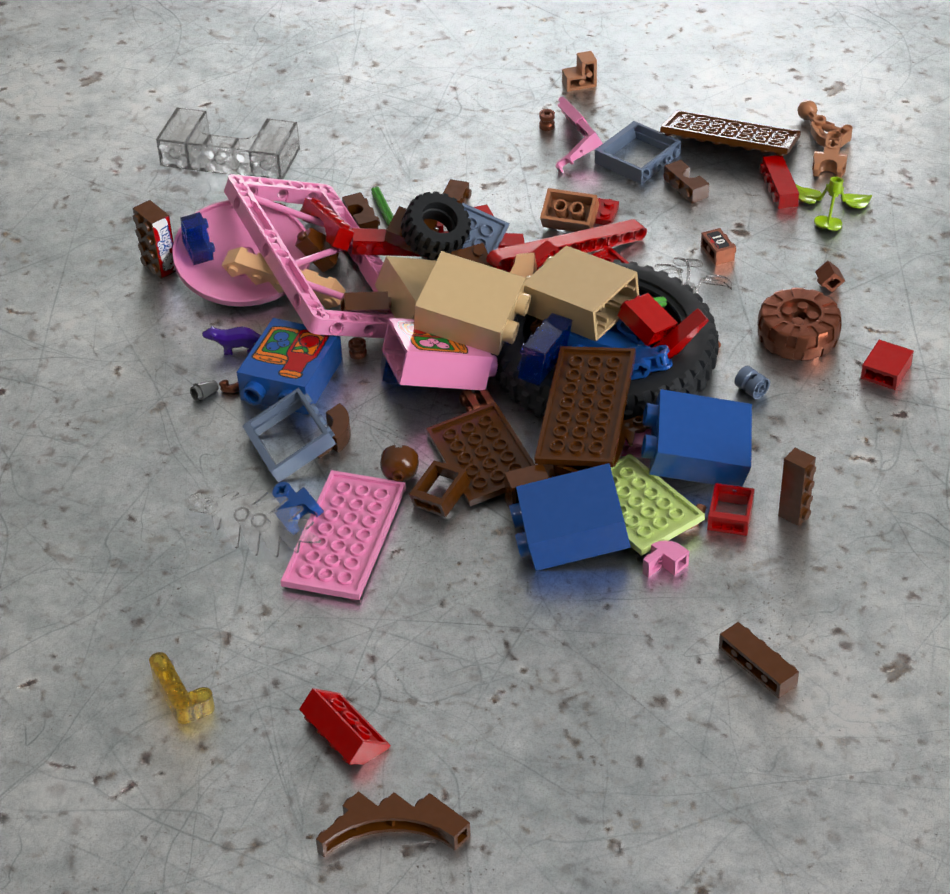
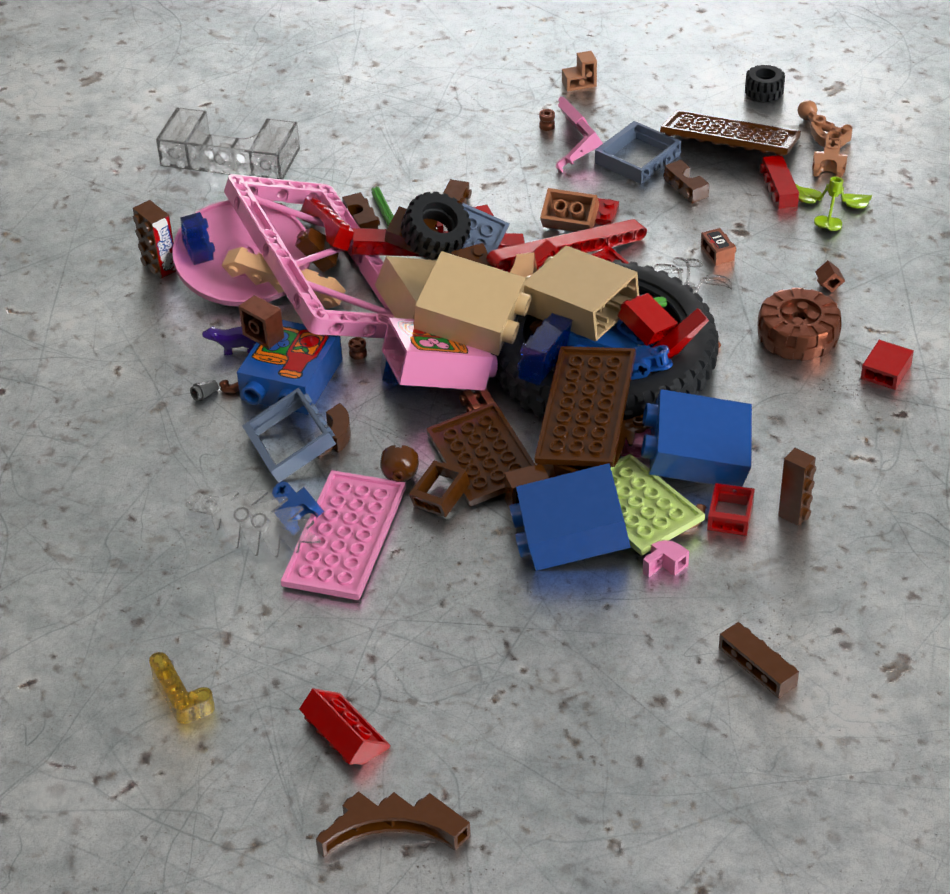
reddish brown brick [340,291,392,314] -> none
sand blue wheel [734,366,770,399] -> none
none -> copper brick [239,295,284,349]
none -> black tyre [745,65,785,102]

